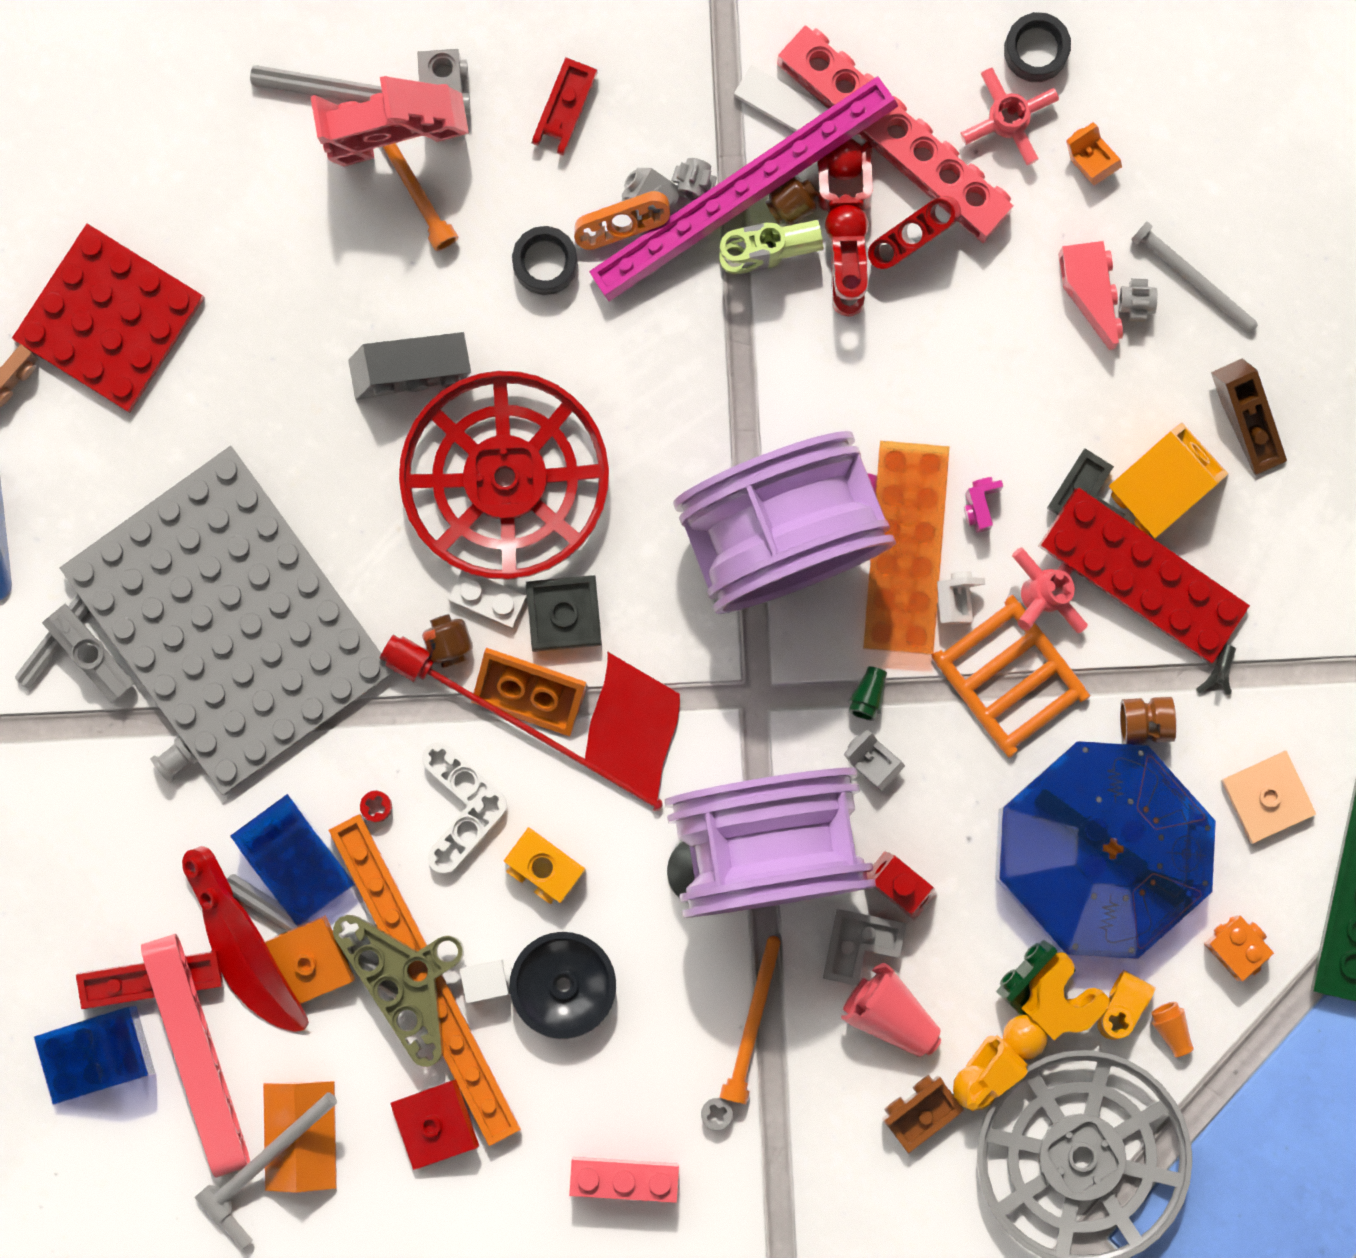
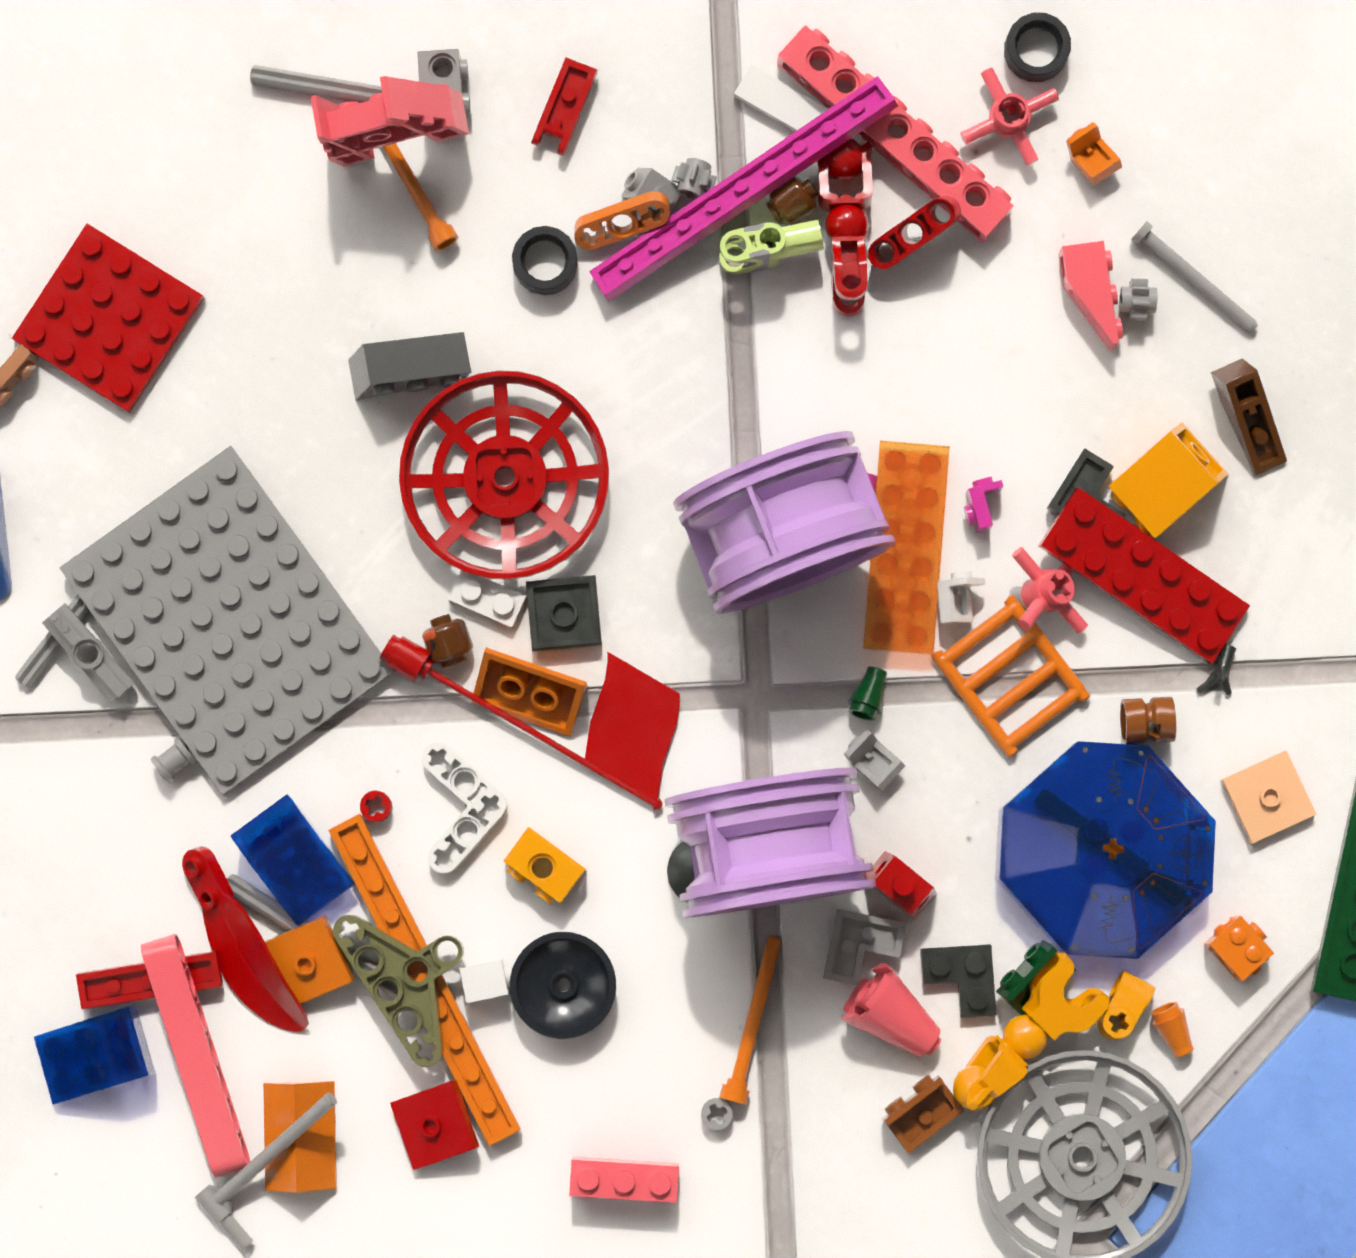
none -> pearl dark grey plate [920,944,997,1018]

